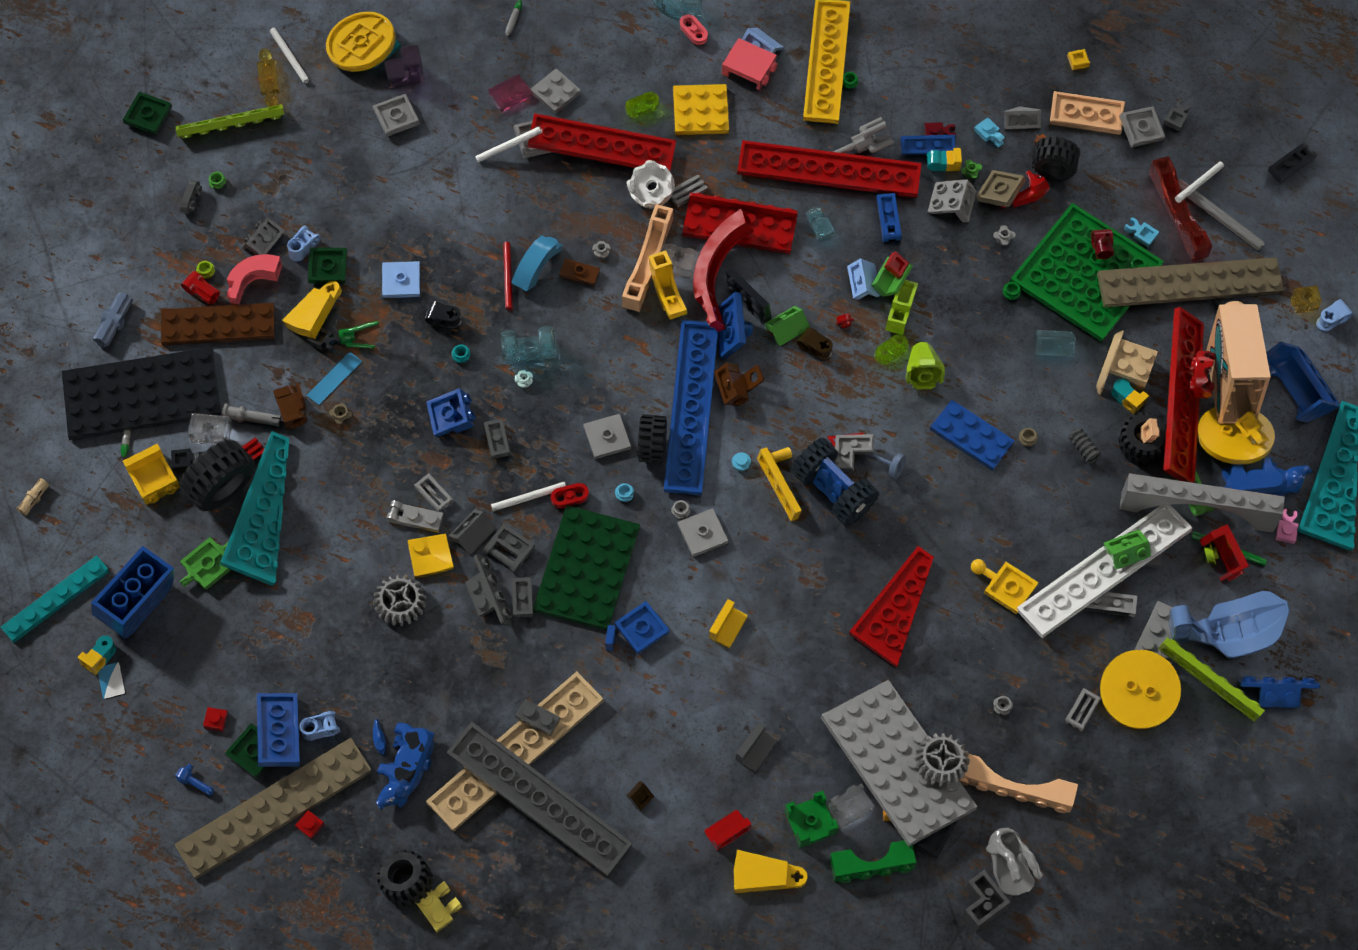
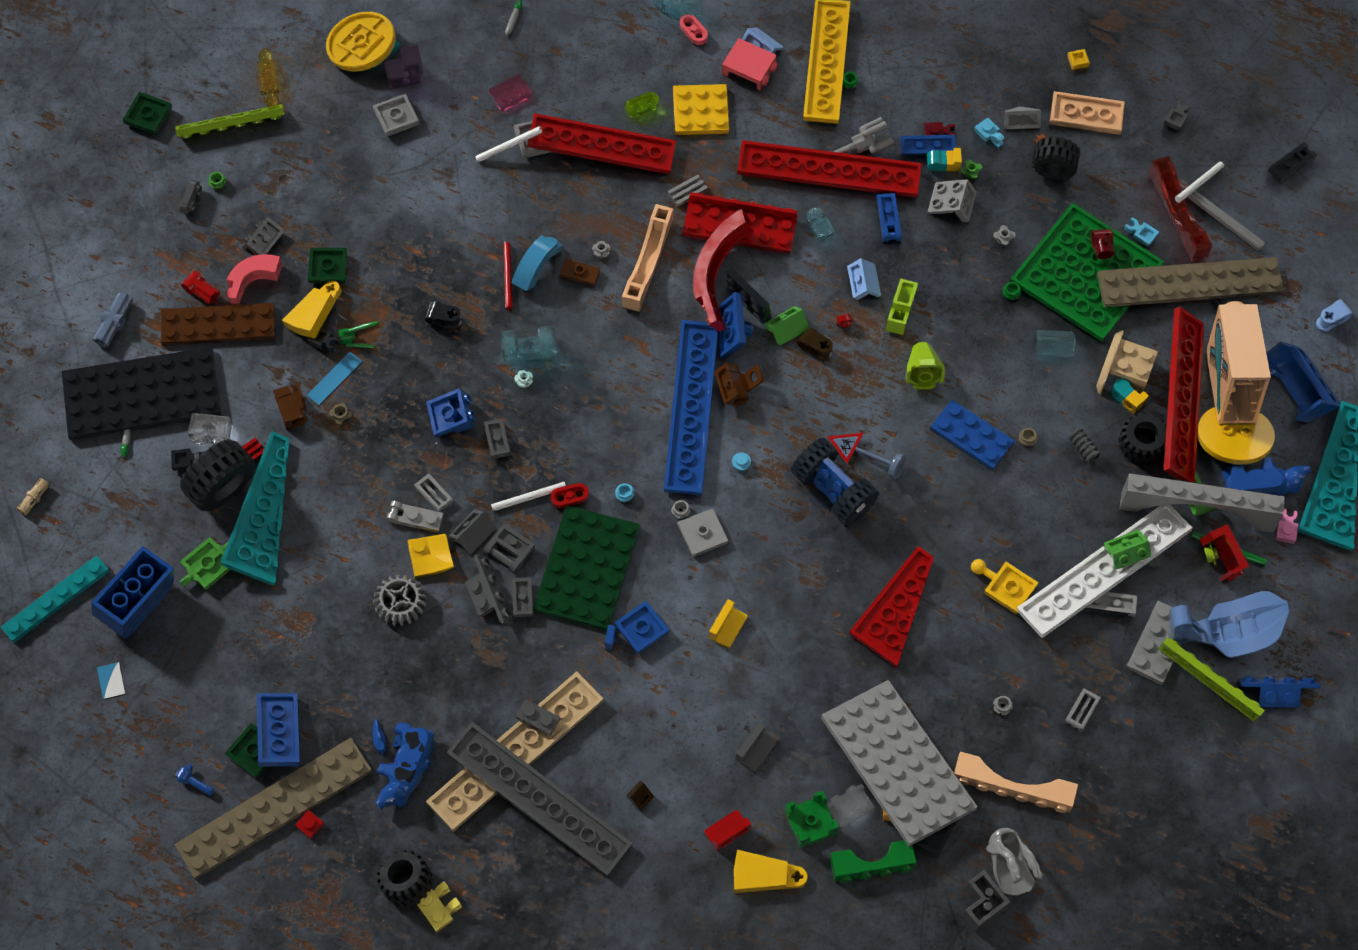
leg [77,636,116,676] -> none
yellow panel [123,444,180,505] -> none
lime plate [196,261,215,279] -> none
red plate [203,707,228,731] -> none
light grey pin [222,403,281,427] -> none
white bar [270,28,309,84] -> none
light blue piece [287,225,321,262] -> none
light blue piece [300,711,340,741] -> none
light blue plate [382,261,420,298] -> none
teal plate [452,345,471,363] -> none
light grey plate [530,68,581,114] -> none
light grey plate [583,414,631,459] -> none
white plate [627,160,675,208] -> none
black tyre [637,414,667,464] -> none
yellow arch [648,250,687,320] -> none
clear brick [661,243,699,280] -> none
yellow piece [757,447,802,522] -> none
light grey tile [834,434,874,472] -> none
bright green panel [871,257,913,297] -> none
clear neon green plate [874,335,908,364] -> none
red plate [884,251,909,278] -> none
light grey gear [914,733,970,787] -> none
dark tan plate [976,170,1026,207] -> none
red animal [1001,170,1050,208] -> none
yellow plate [1100,650,1181,729] -> none
light grey plate [1119,106,1166,148] -> none
light nougat plate [1135,418,1160,444] -> none
red plate [1190,350,1216,398] -> none
yellow plate [1235,411,1269,445] -> none
clear yellow brick [1290,285,1322,313] -> none

